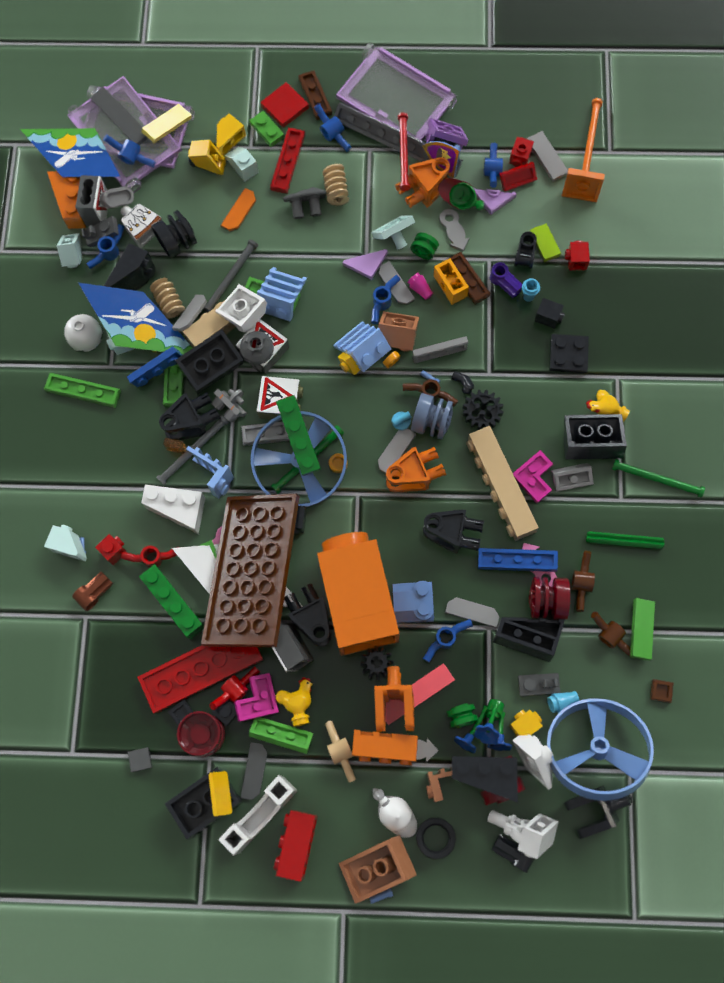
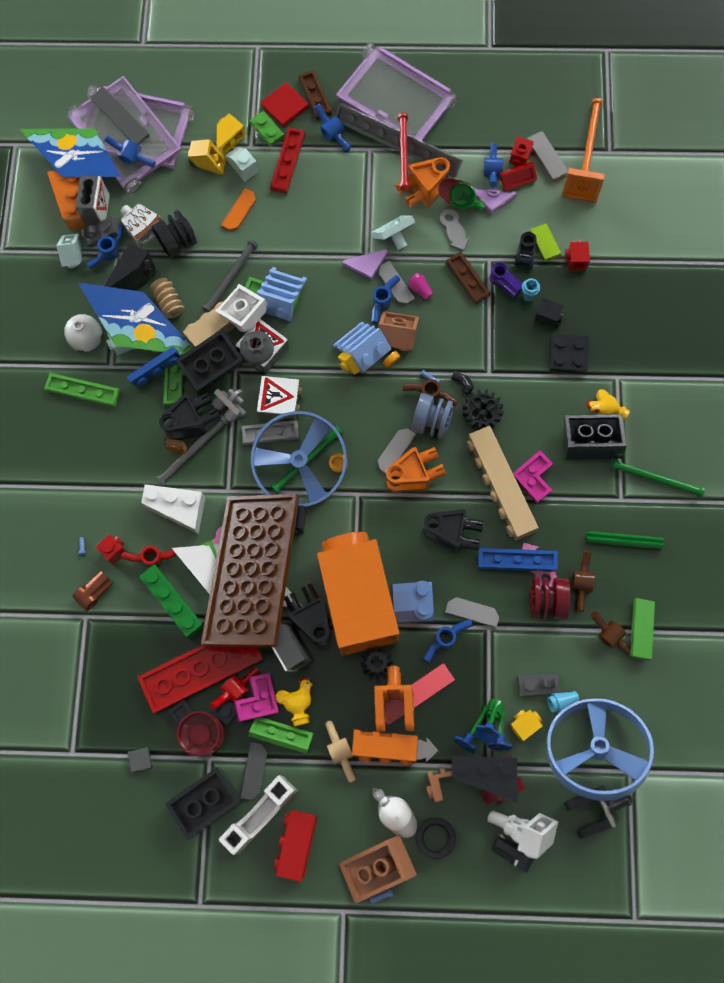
light aqua slope [44,525,87,562] -> none
light grey tile [100,186,134,209] -> none
light yellow tile [142,104,191,143] -> none
light grey piece [172,294,207,331] -> none
light blue plate [186,446,234,499] -> none
yellow slope [208,771,232,817] -> none
green arch [276,395,321,476] -> none
dark grey connector [283,187,326,219] -> none
tan piece [323,164,349,206] -> none
medium azure plate [391,411,411,430] -> none
green wheel [410,232,439,260] -> none
light grey tile [412,336,468,363] -> none
shield [422,141,461,178] -> none
medium lavender piece [425,118,468,151] -> none
light orange brick [434,258,469,305] -> none
green wheel [447,703,478,728] -> none
black wedge [493,617,565,662] -> none
white slope [512,734,553,790] -> none
light grey slope [551,463,594,492] -> none
reddish brown tile [650,679,674,703] -> none

